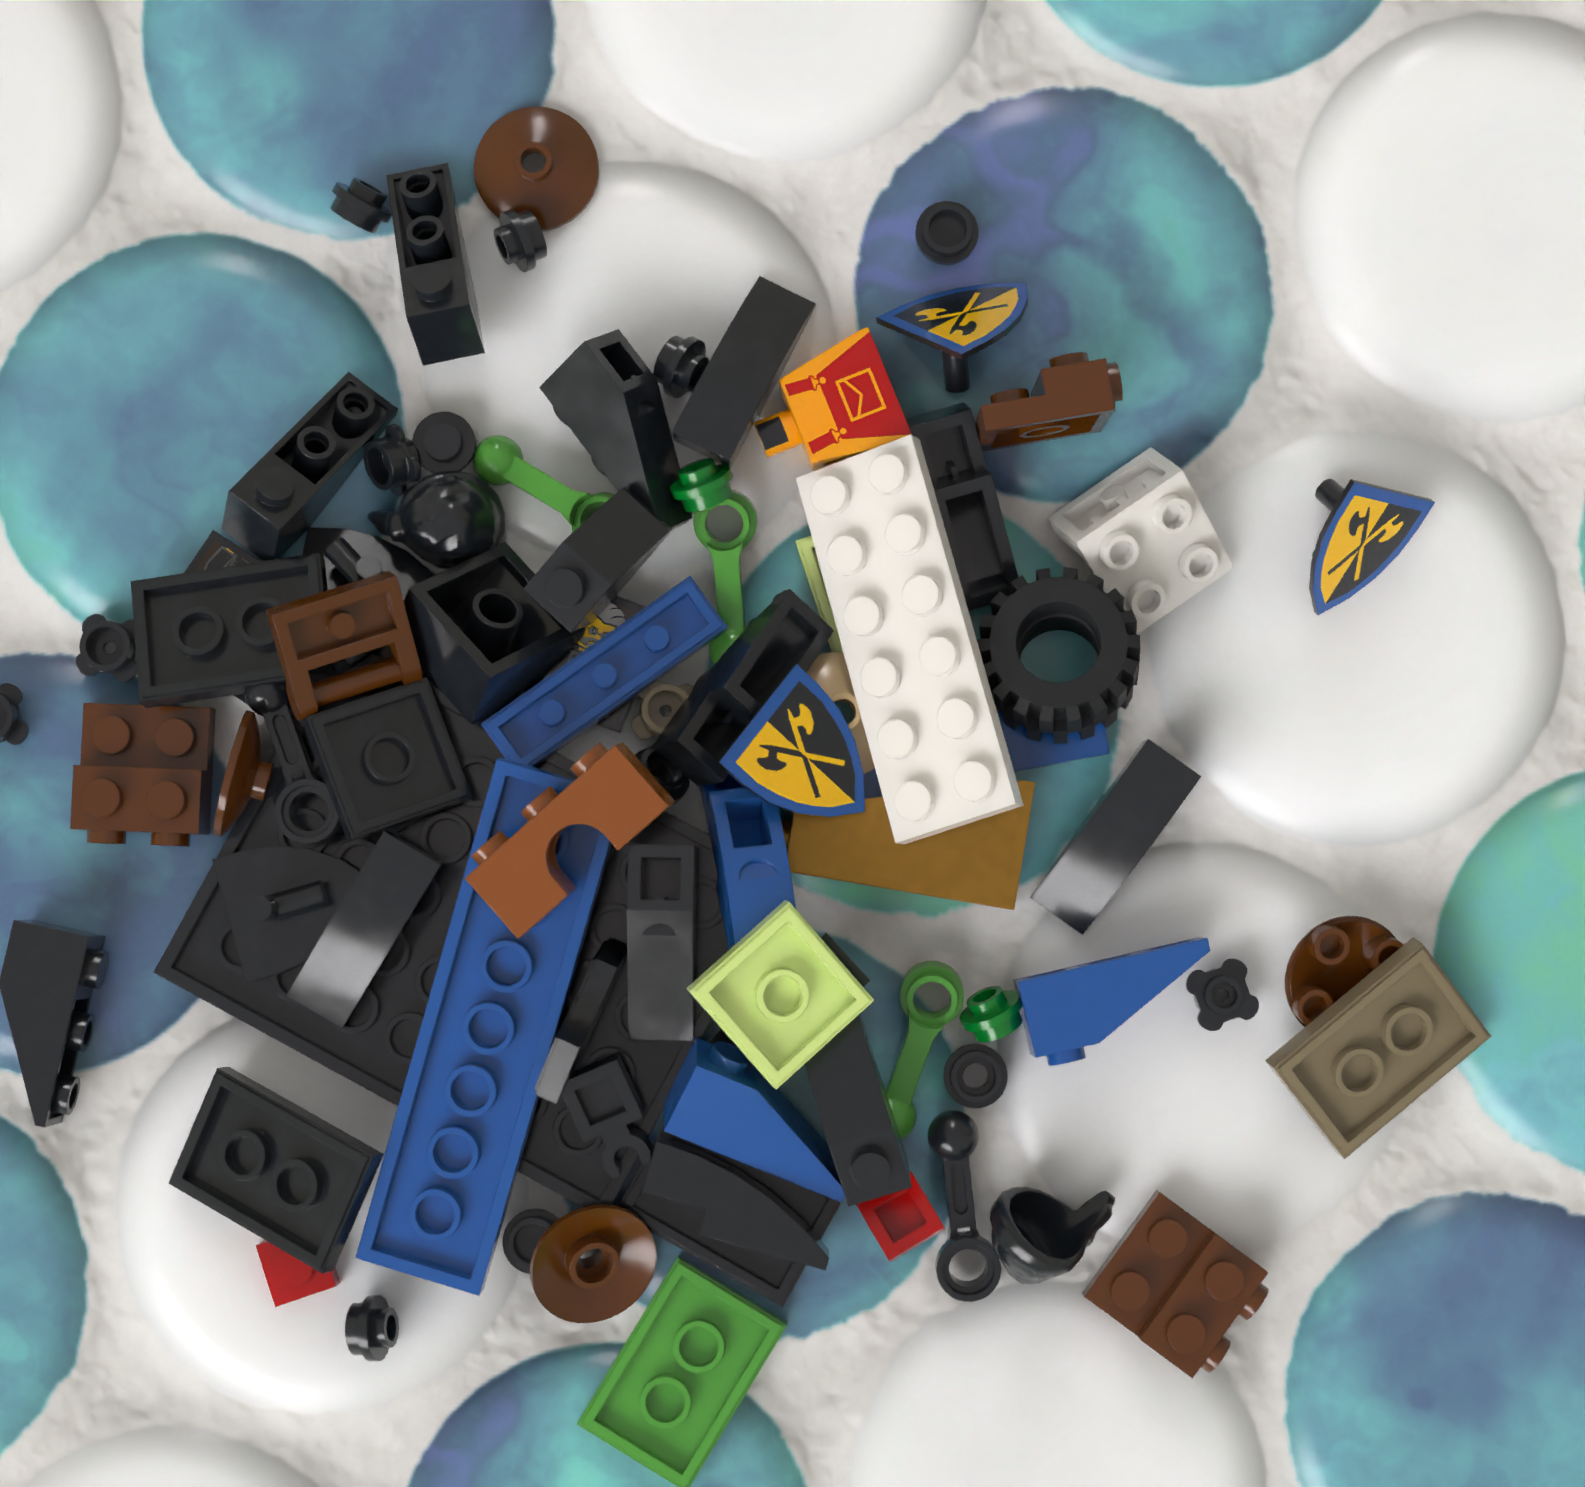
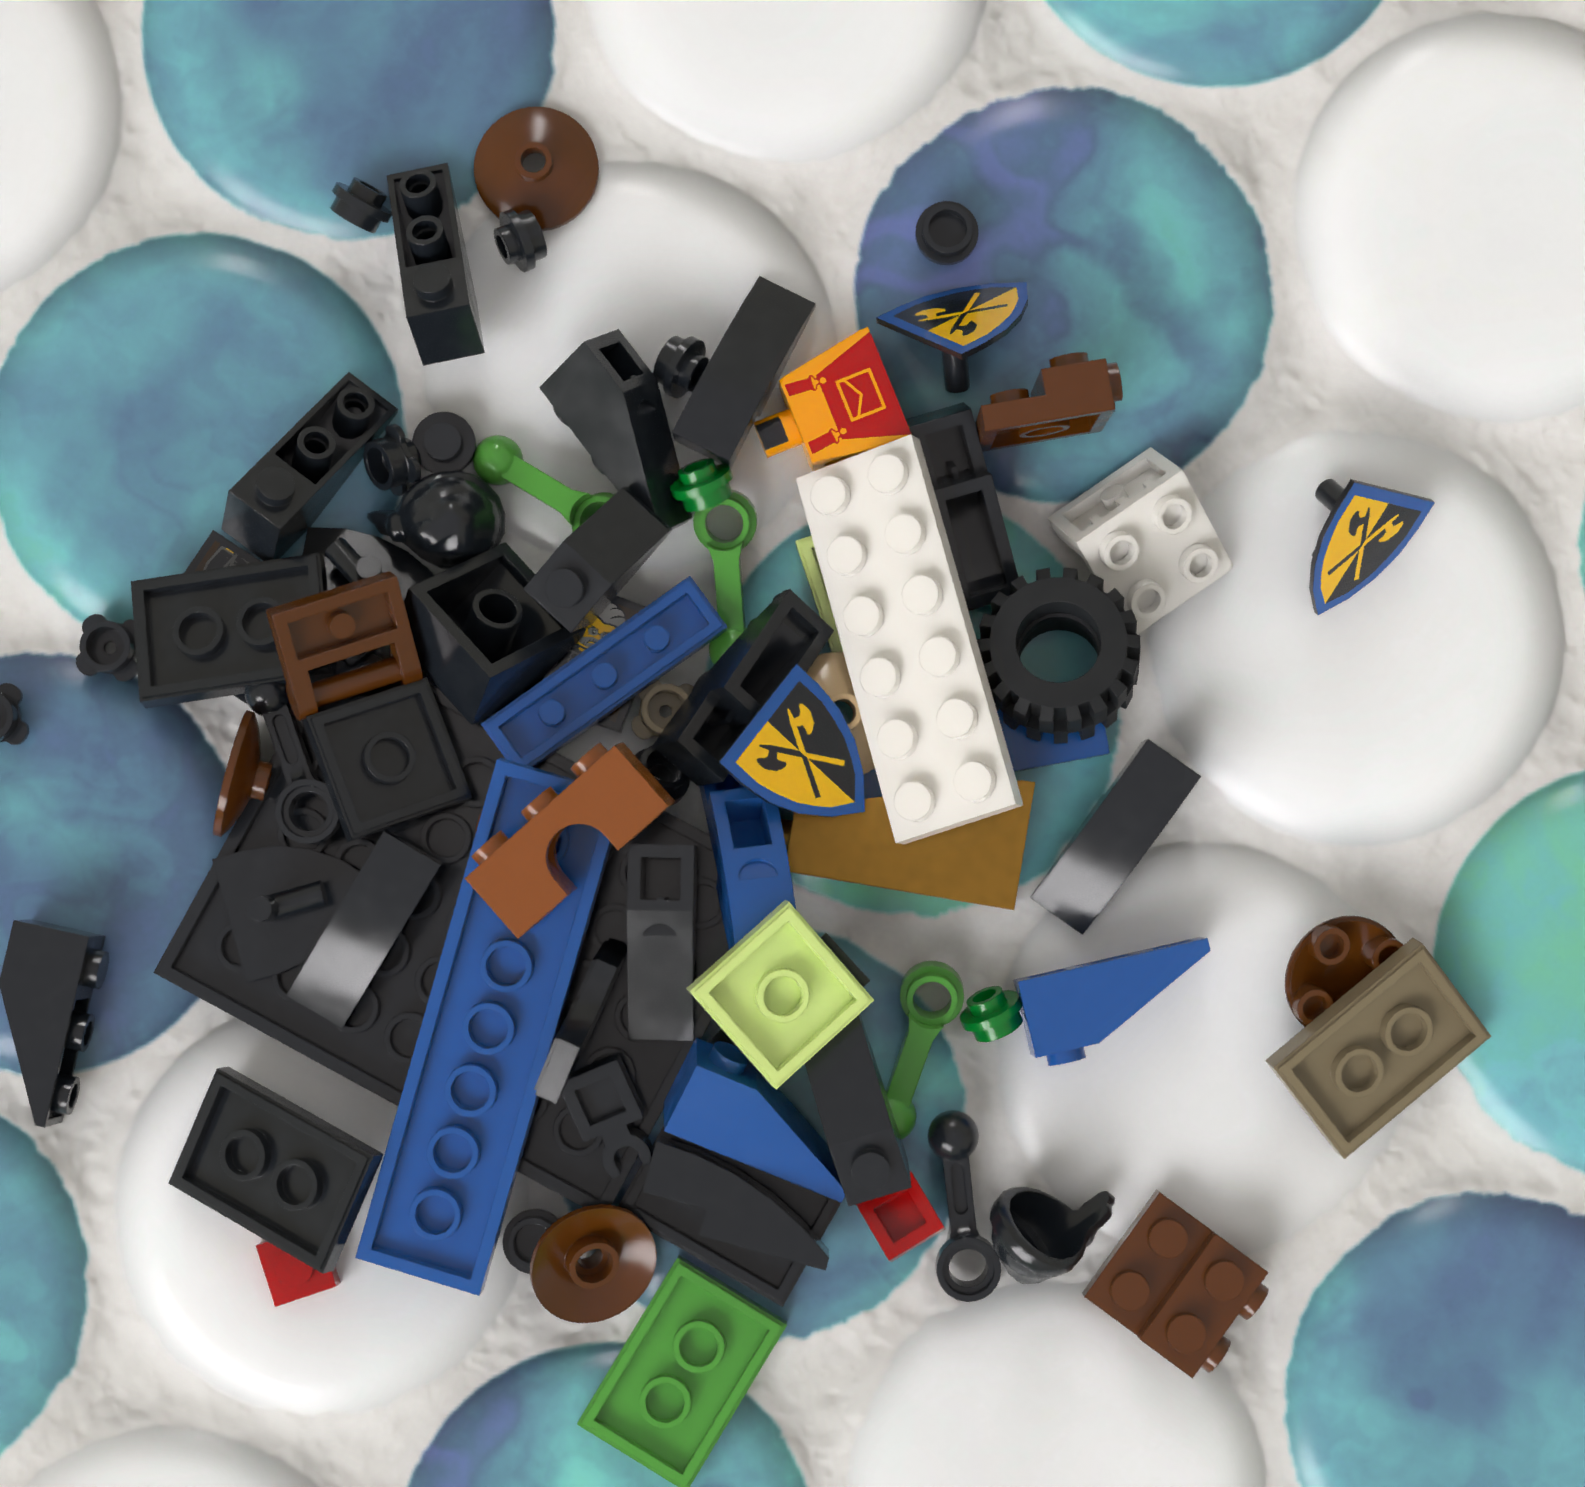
reddish brown plate [70,703,216,847] -> none
black plate [345,1295,399,1361] -> none
black plate [943,1044,1008,1108] -> none
black plate [1186,958,1259,1031] -> none

